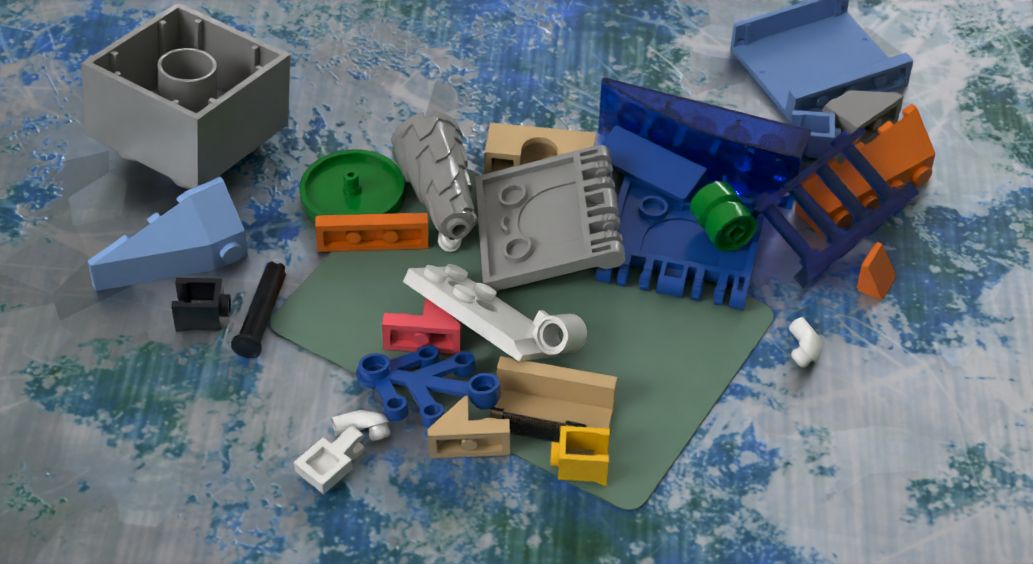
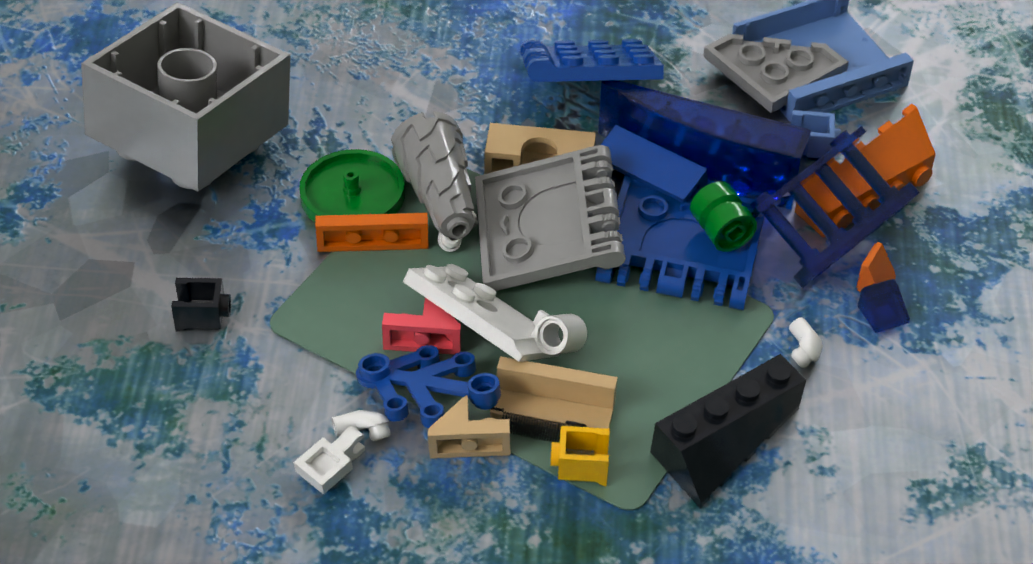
light blue wedge [87,177,248,291] -> none
black axle [231,261,286,358] -> none
light grey slope [823,90,904,151] -> none
none -> blue hinge [520,39,664,82]
none -> black wedge [650,354,806,508]
none -> light grey plate [703,34,849,113]
none -> clear blue slope [858,279,910,333]

